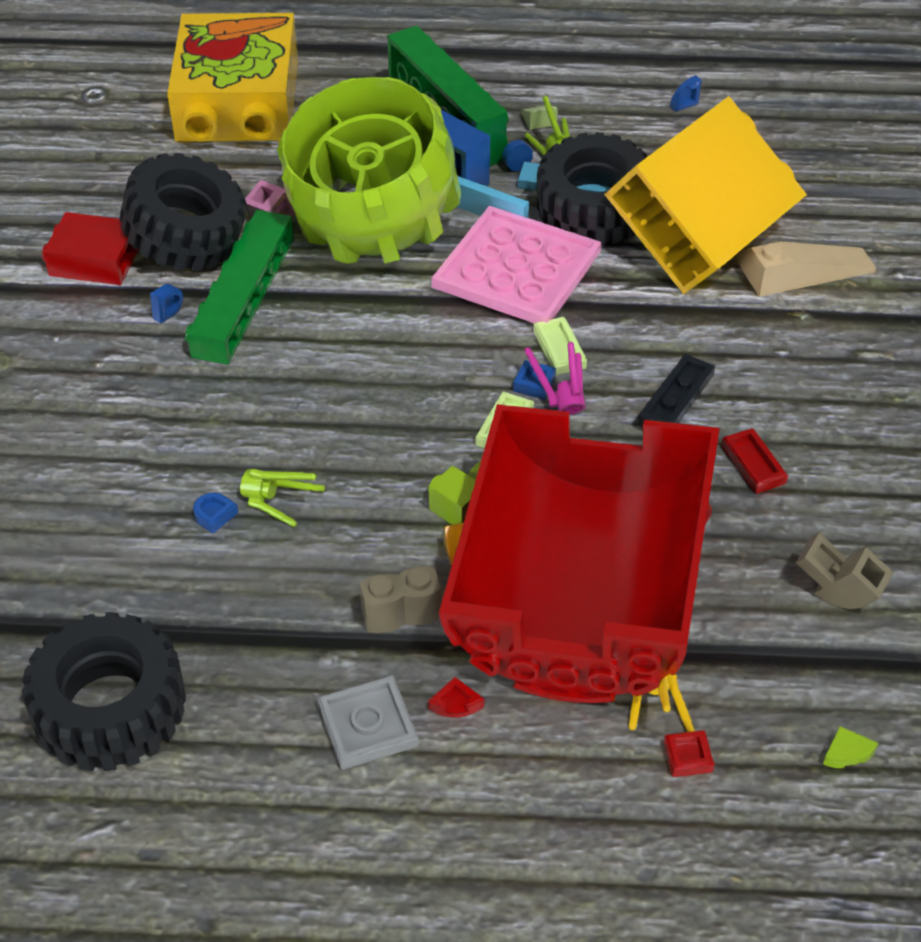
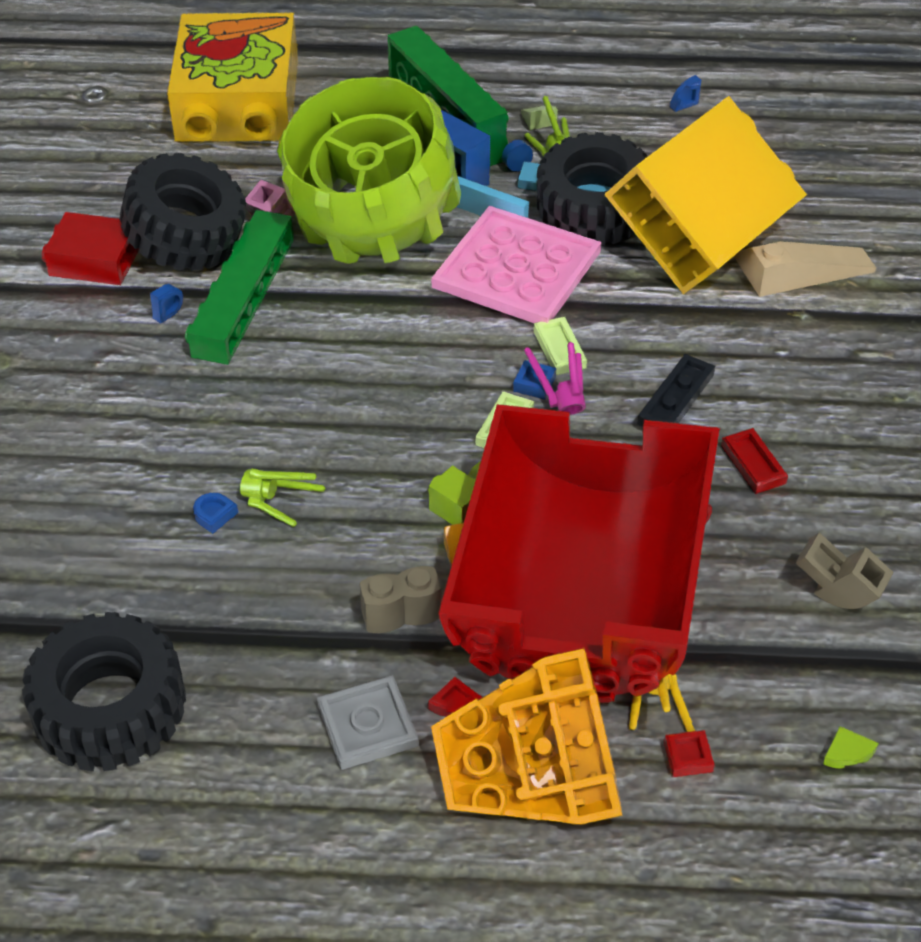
none -> light orange wedge [431,648,623,825]

